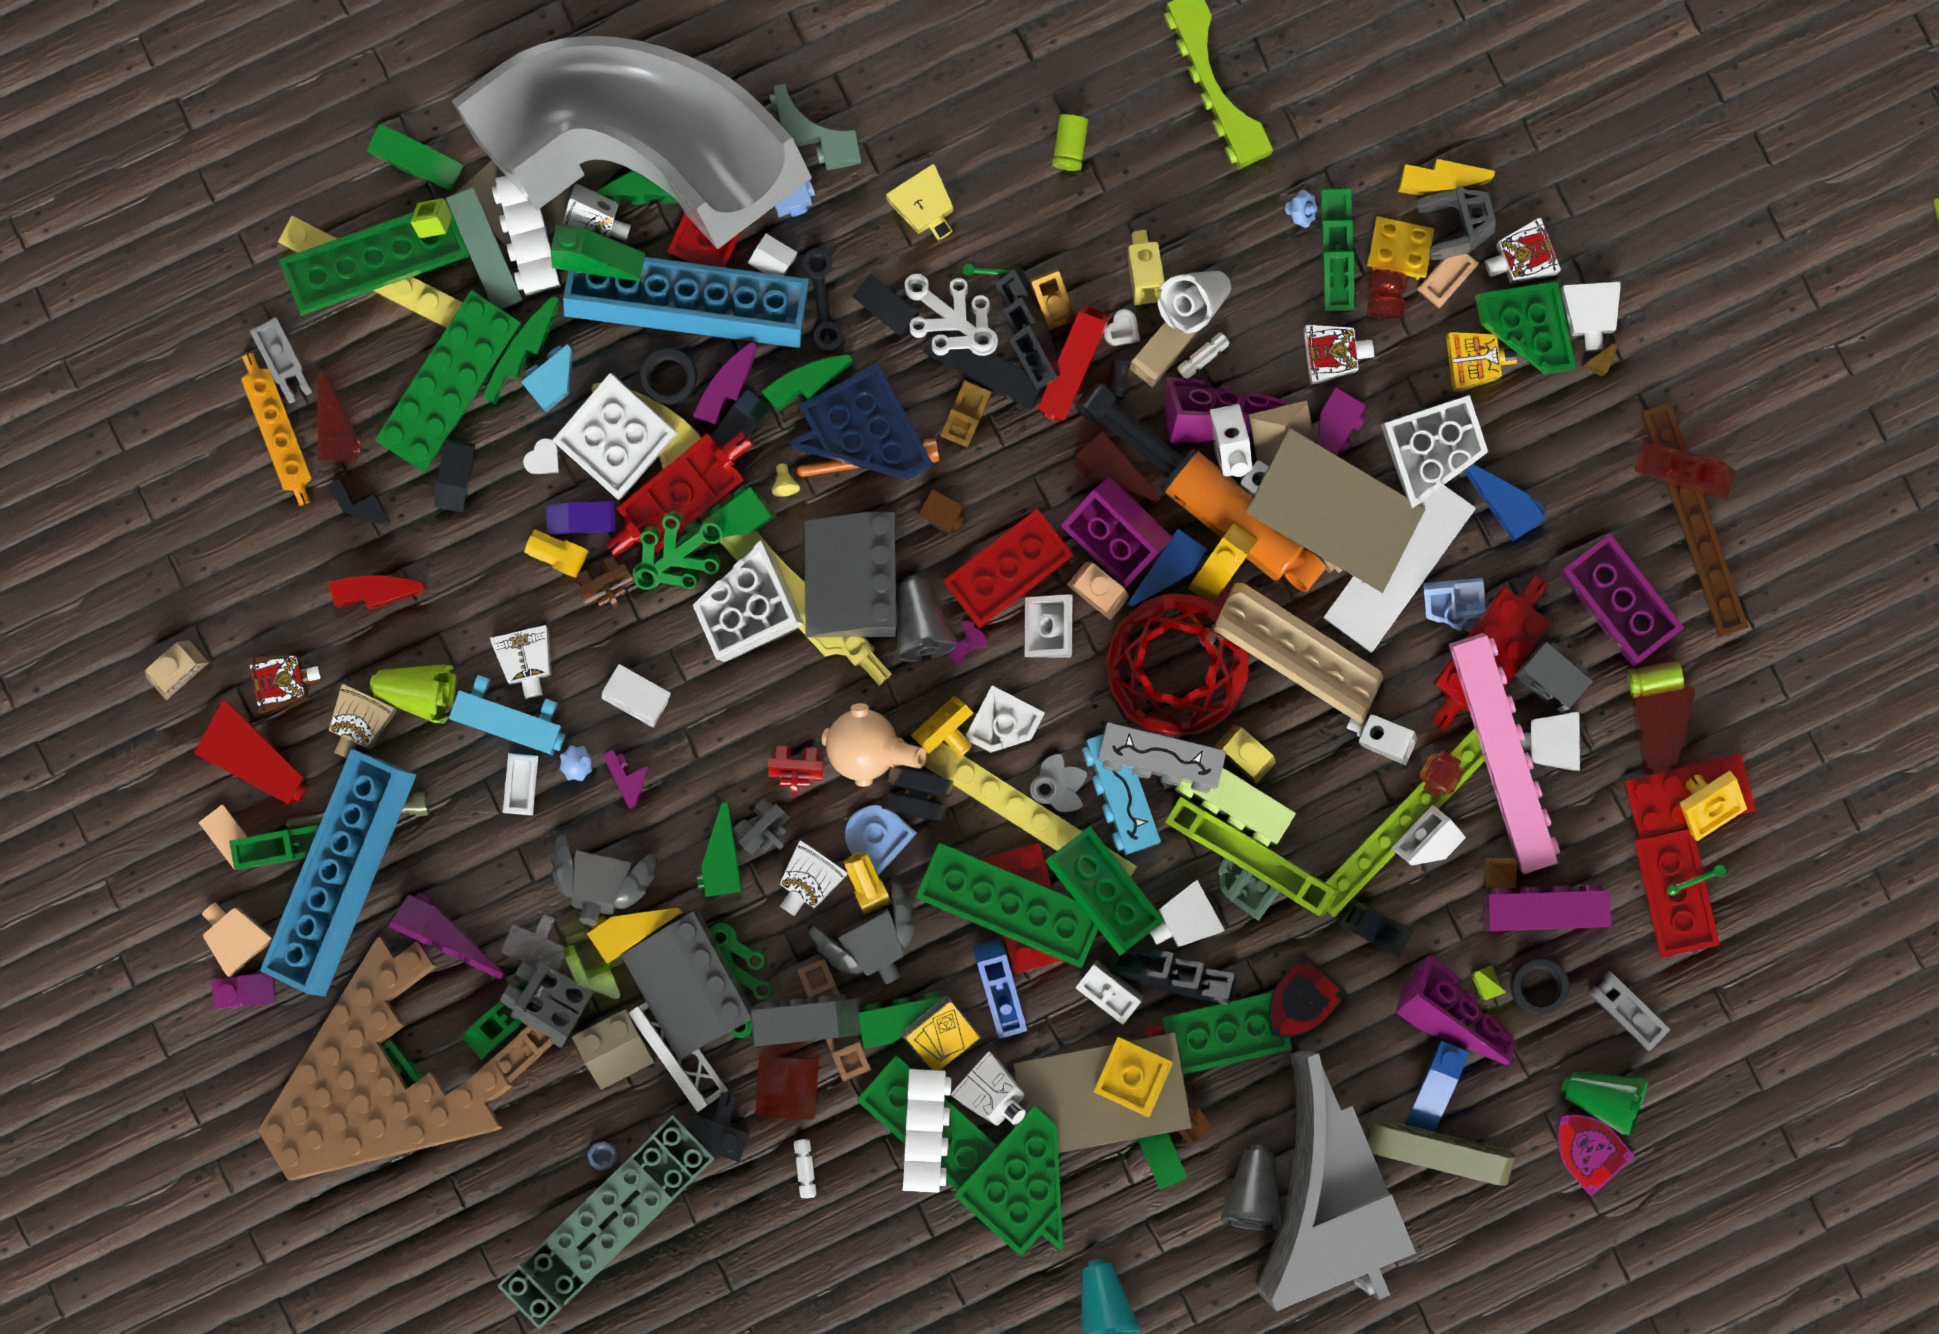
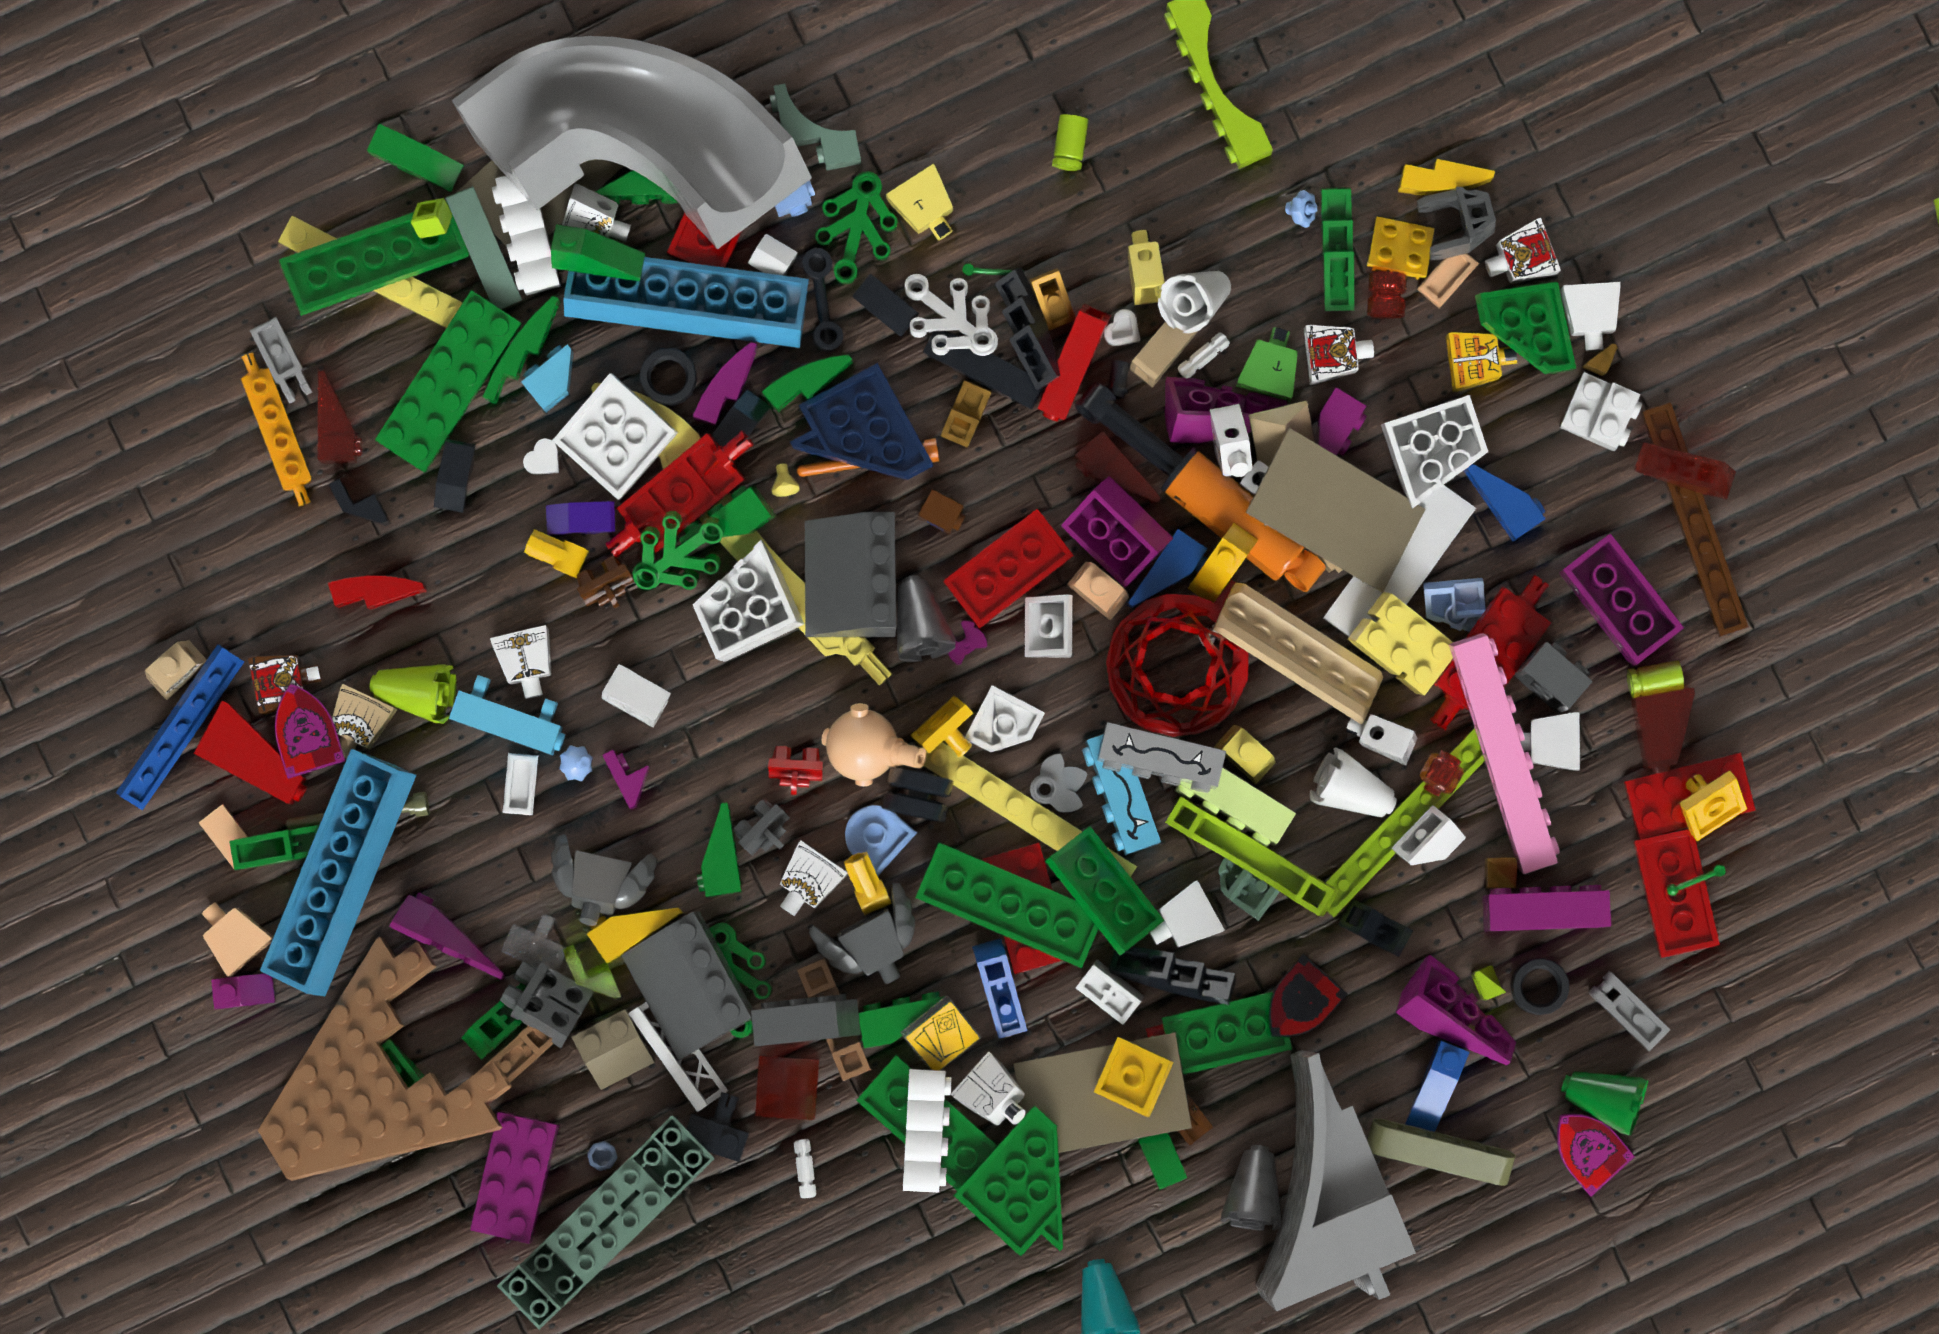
none -> blue plate [116,644,244,810]
none -> shield [275,684,346,779]
none -> magenta brick [470,1111,560,1244]
none -> green plant [815,171,898,284]
none -> bright green torso [1236,327,1298,402]
none -> white cone [1310,747,1397,817]
none -> light yellow piece [1347,592,1453,696]
none -> white plate [1559,372,1643,451]

